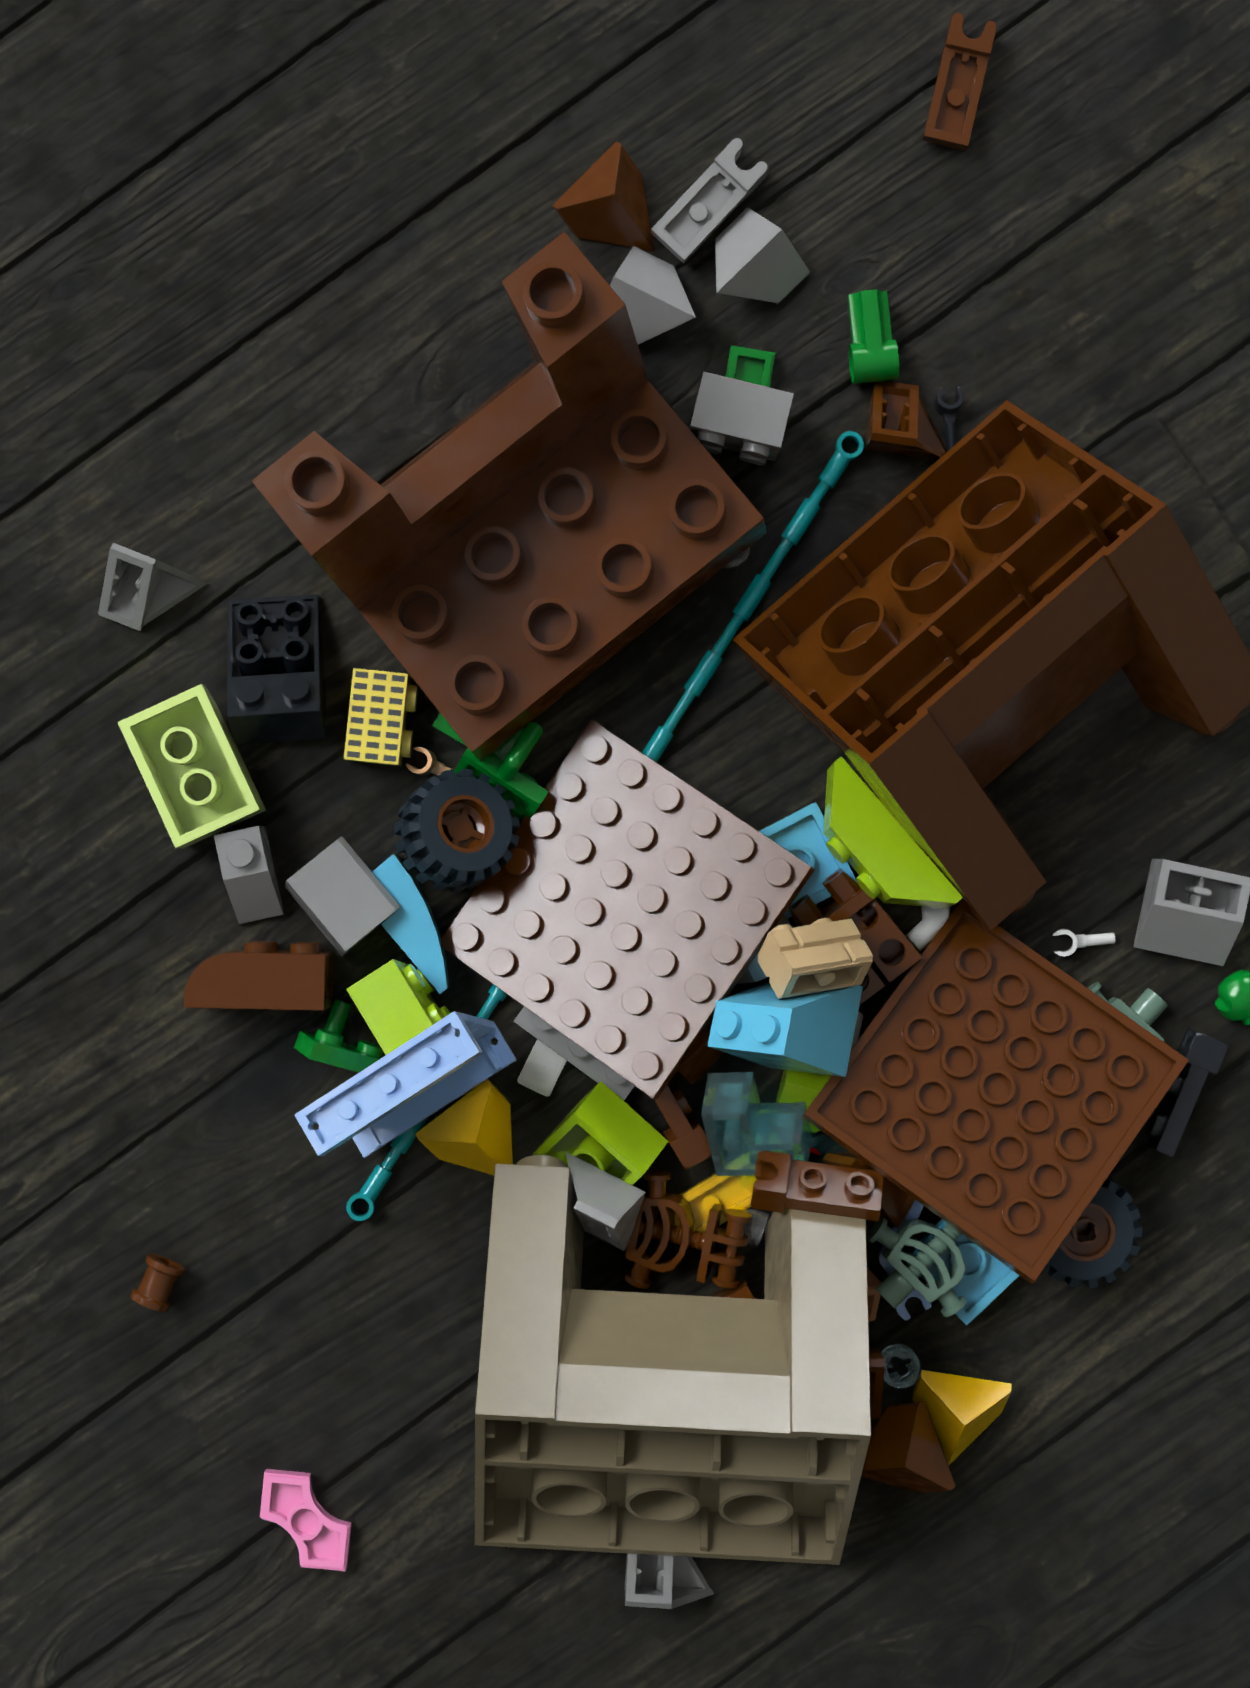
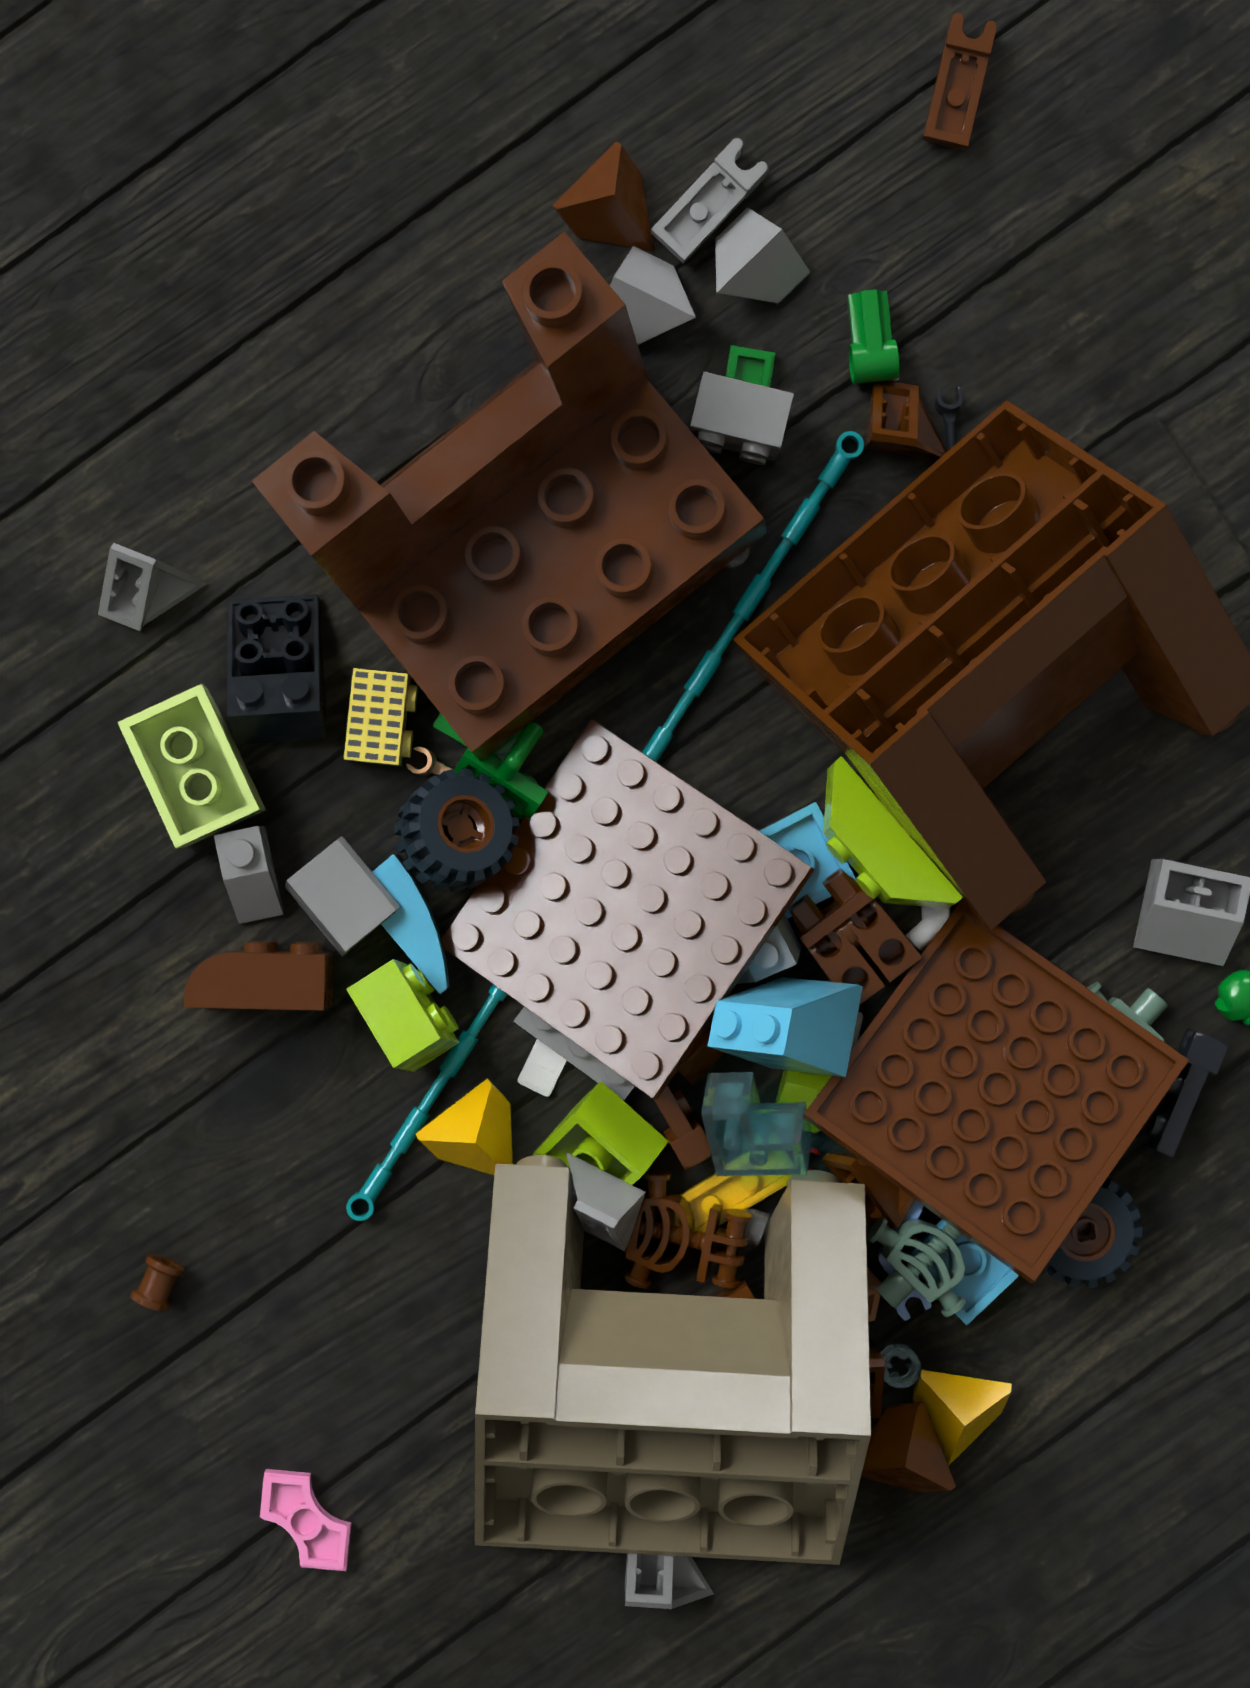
green plate [294,998,385,1073] -> none
light blue panel [295,1011,517,1158] -> none
reddish brown plate [751,1151,884,1221] -> none
tan brick [758,918,873,999] -> none
white hand [1052,929,1115,957] -> none

